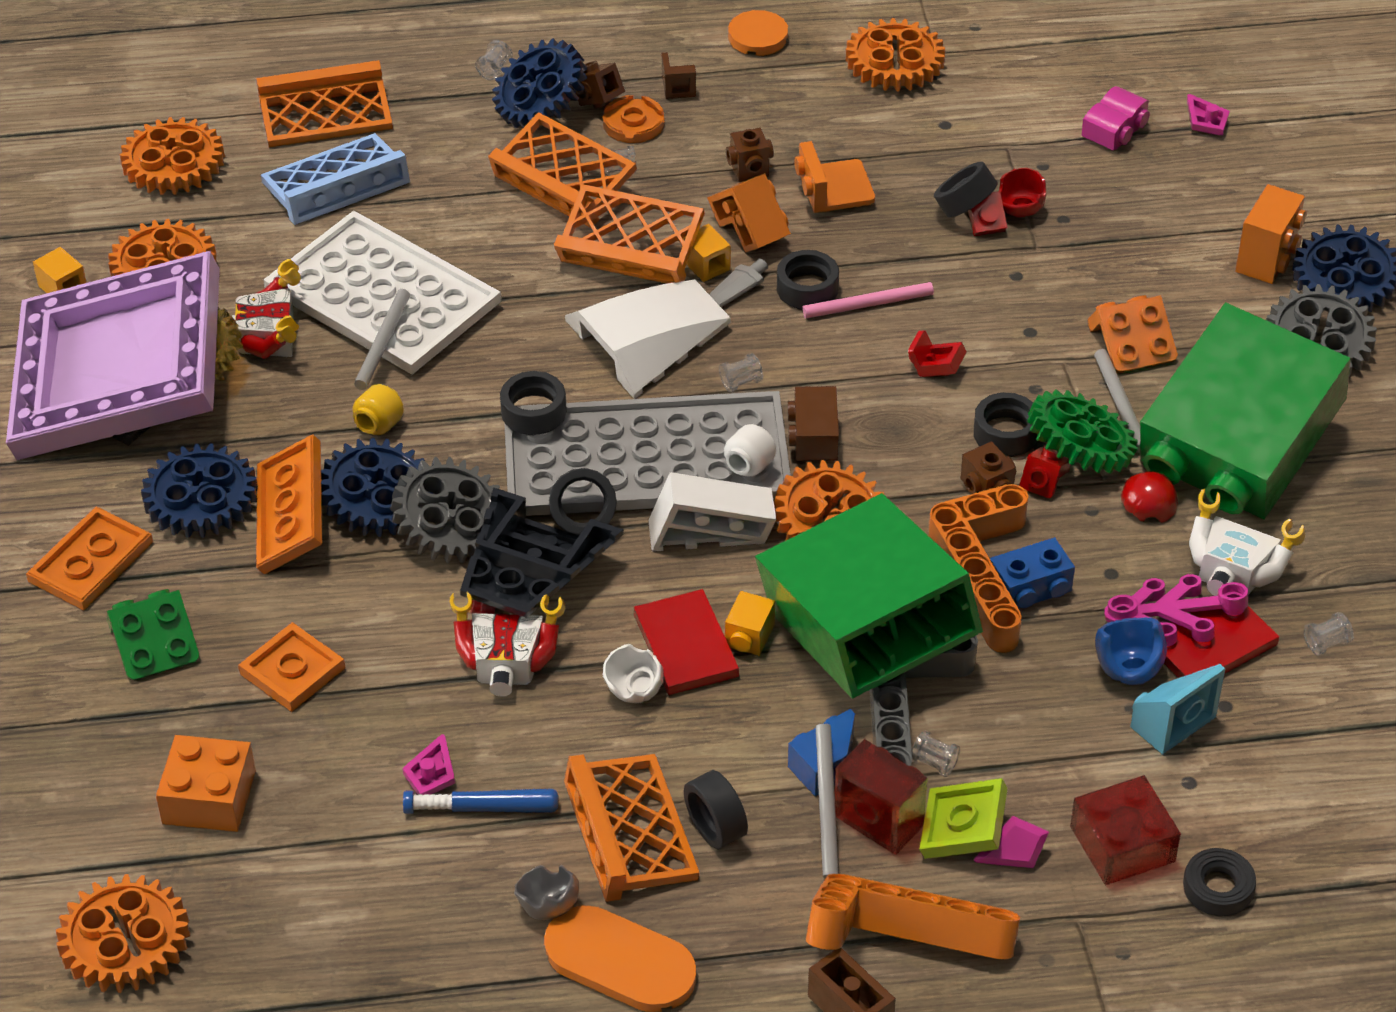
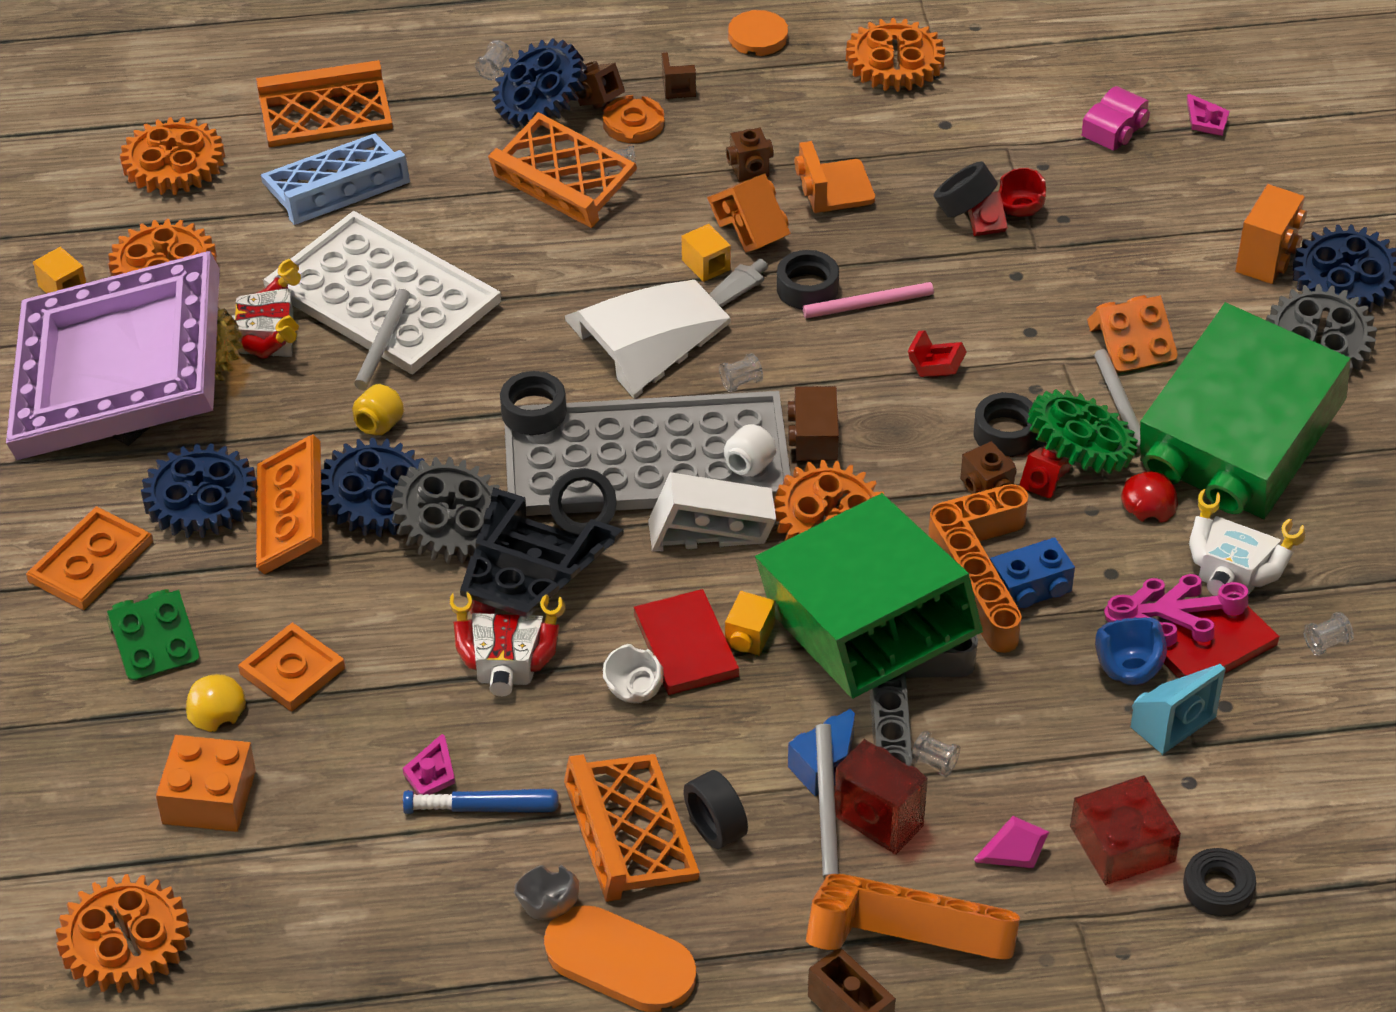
orange fence [554,184,705,284] -> none
lime plate [919,778,1008,859] -> none
none -> yellow hair [186,674,246,732]

